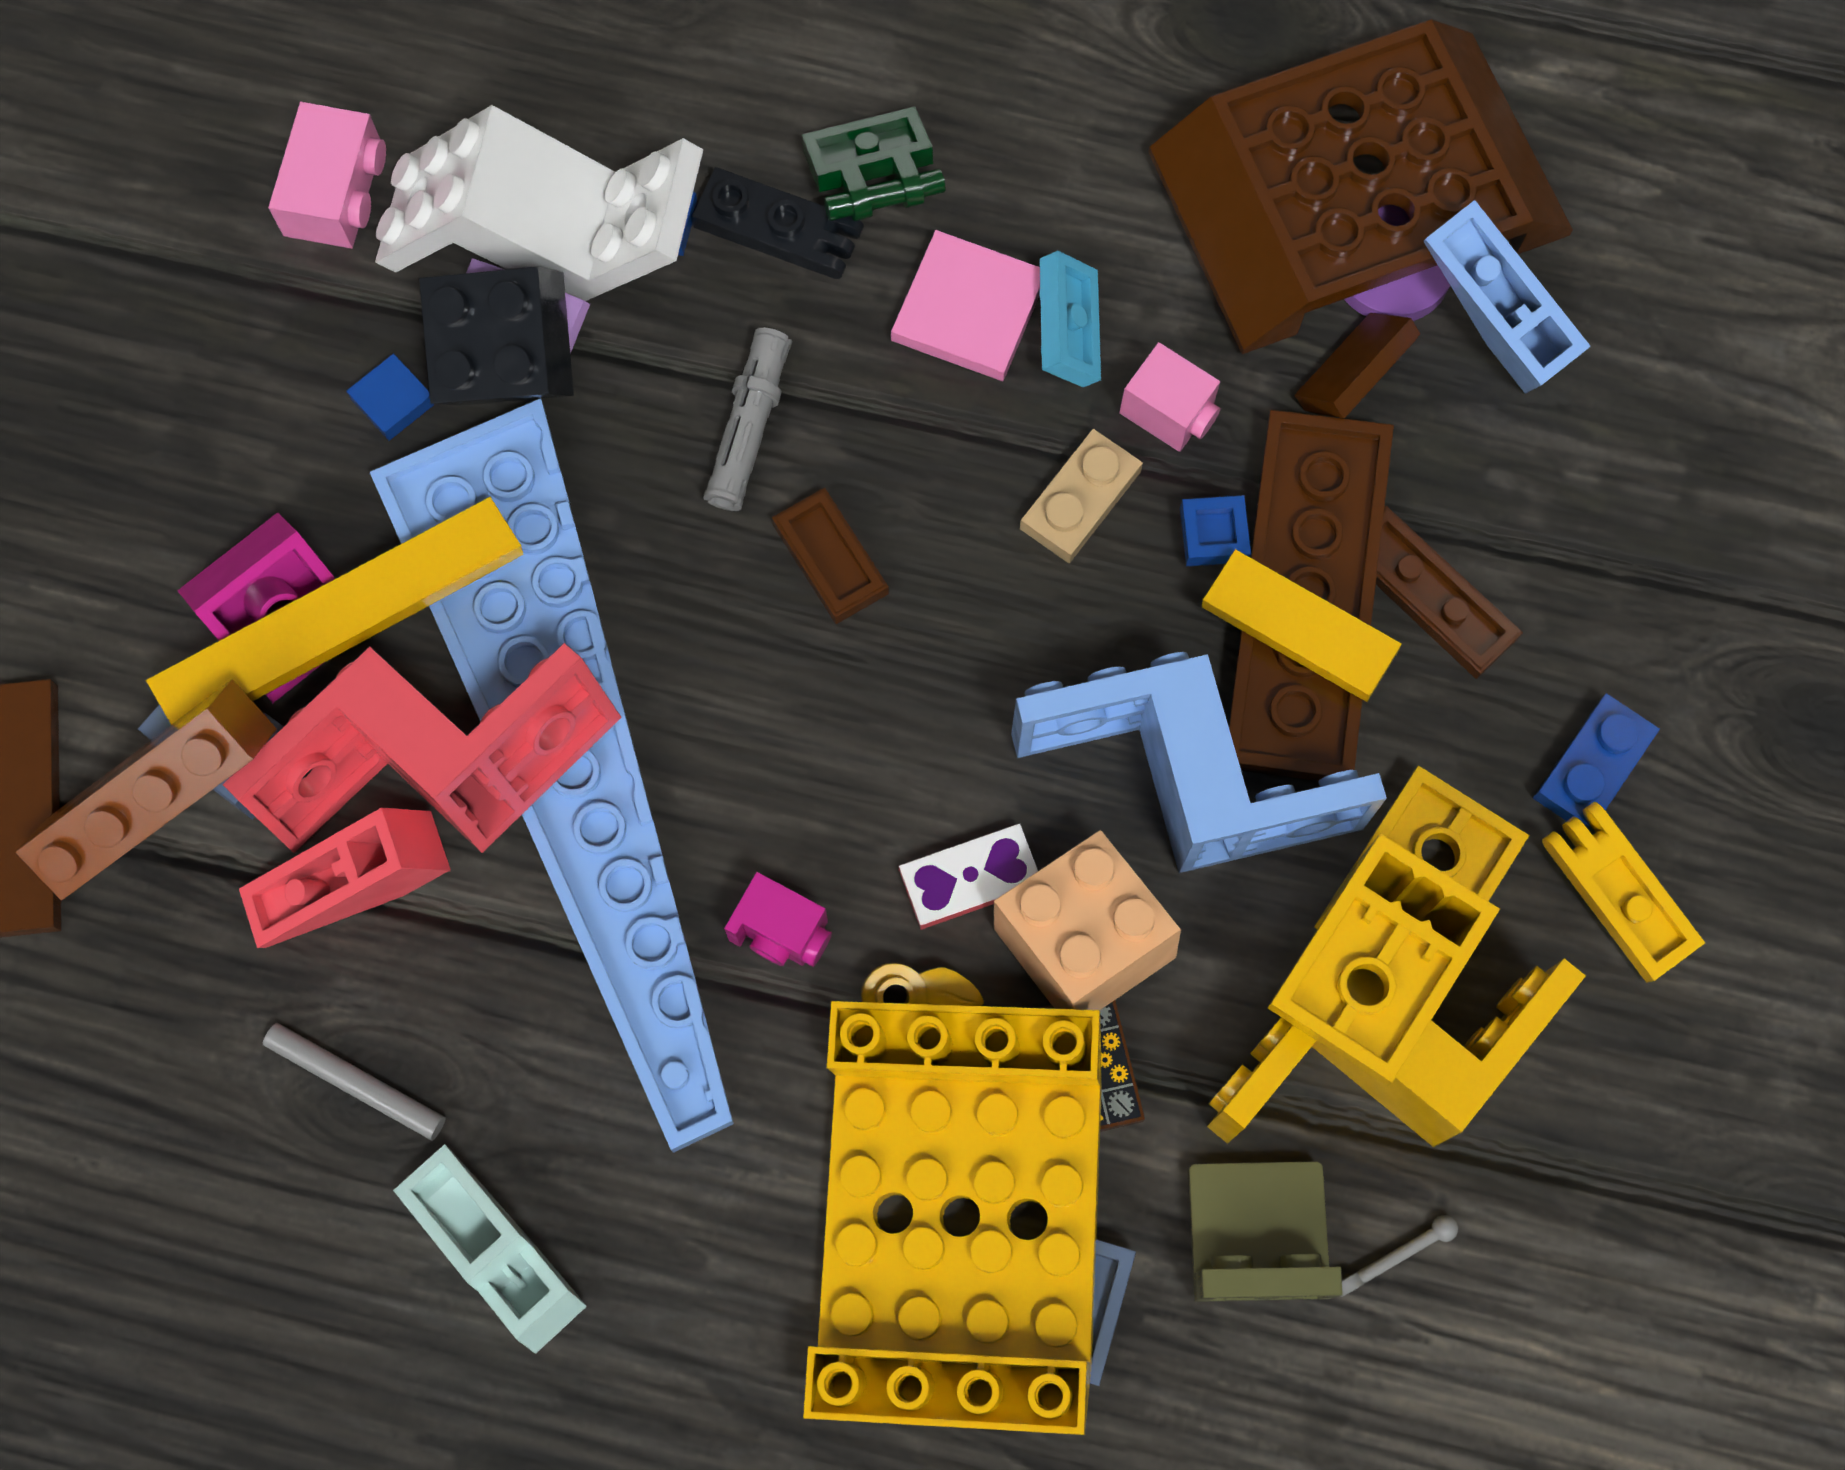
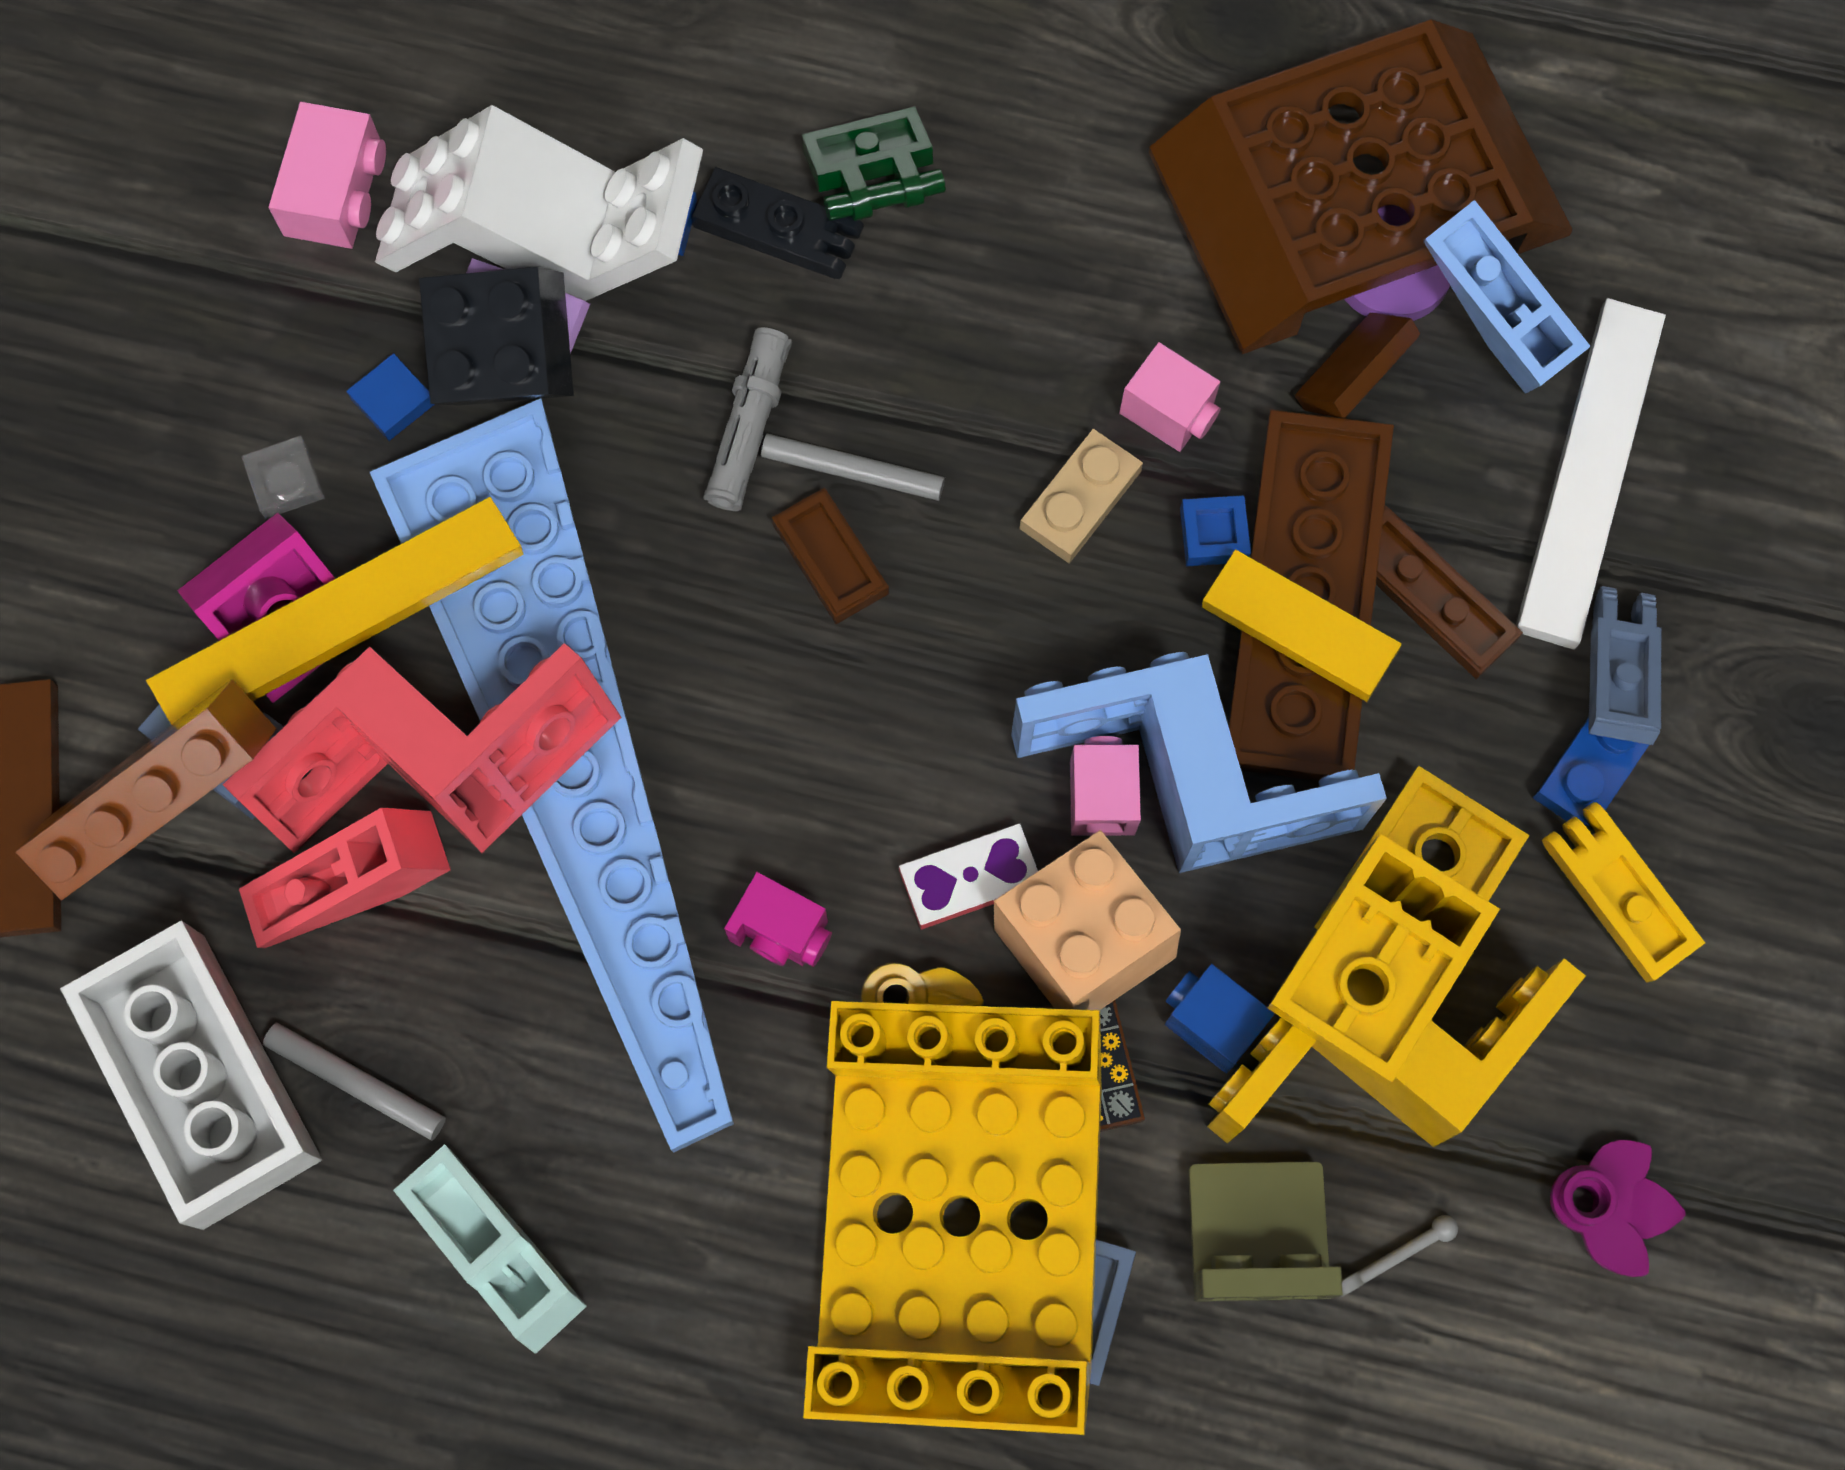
bright pink tile [891,230,1040,382] -> none
medium azure plate [1040,250,1101,387] -> none
none -> white brick [60,920,322,1230]
none -> clear plate [241,436,325,519]
none -> light grey bar [761,433,945,501]
none -> bright pink brick [1070,736,1141,836]
none -> blue brick [1165,963,1275,1074]
none -> white tile [1516,298,1666,650]
none -> magenta plate [1550,1140,1685,1277]
none -> sand blue hinge [1589,586,1661,745]

